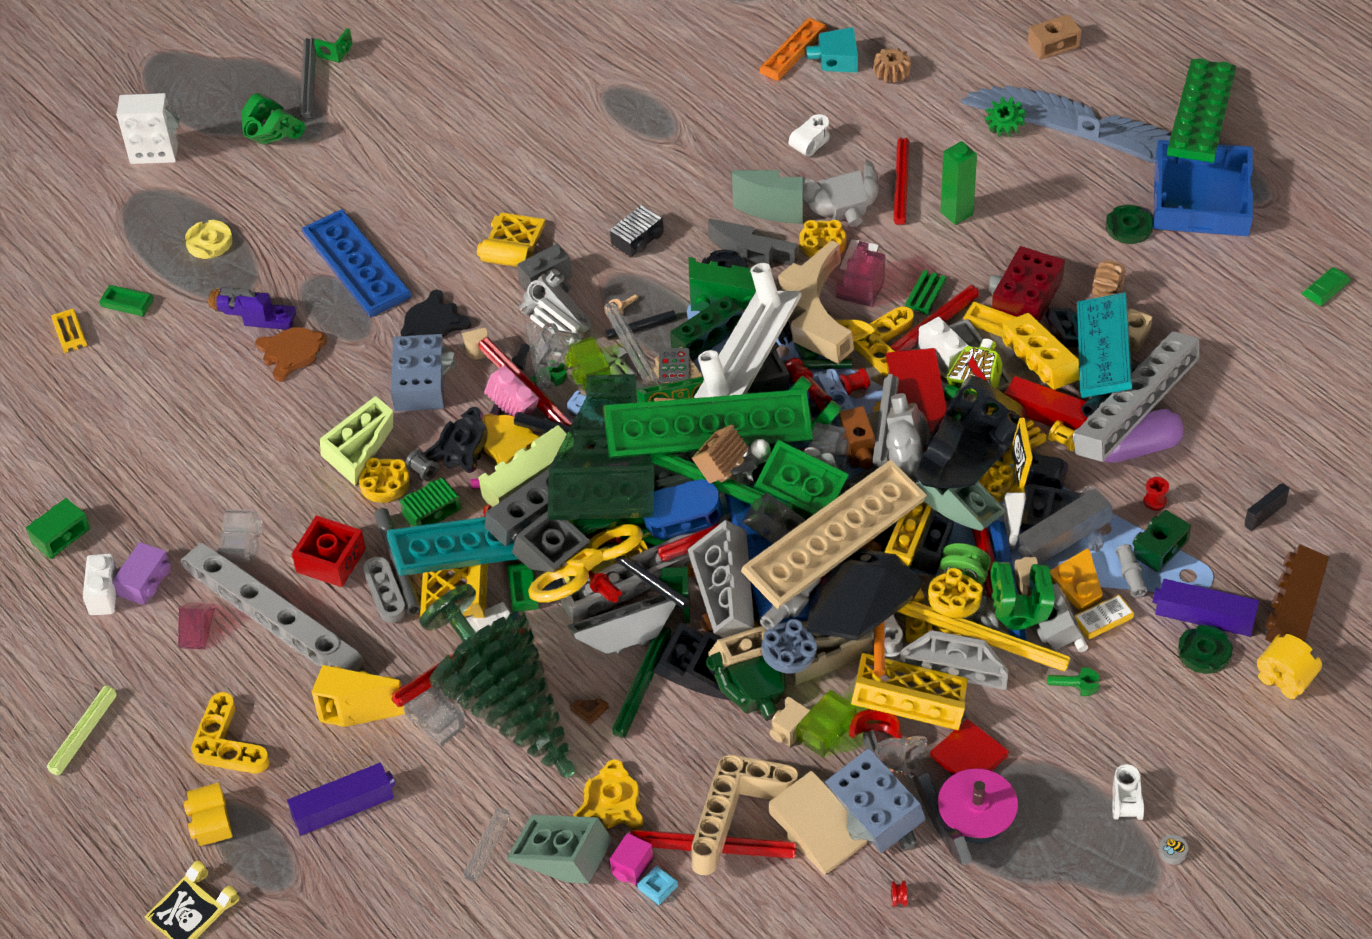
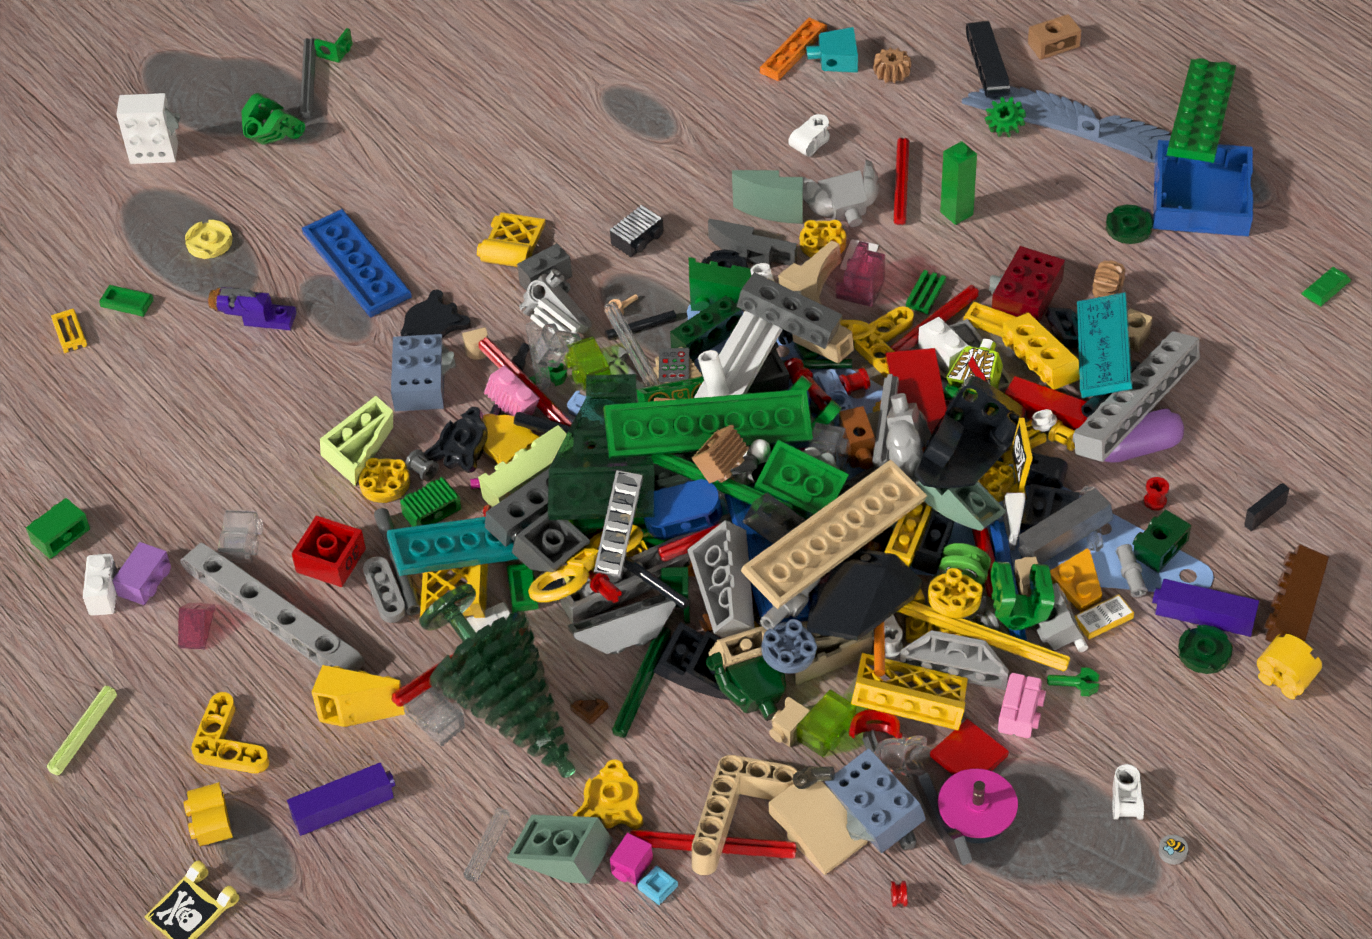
dark orange tile [255,327,327,382] -> none
none -> tile [594,470,643,578]
none -> dark grey brick [737,272,842,349]
none -> clear smoke arm [793,767,835,789]
none -> black beam [966,20,1010,98]
none -> bright pink brick [998,673,1046,738]
none -> white plate [1032,409,1057,432]

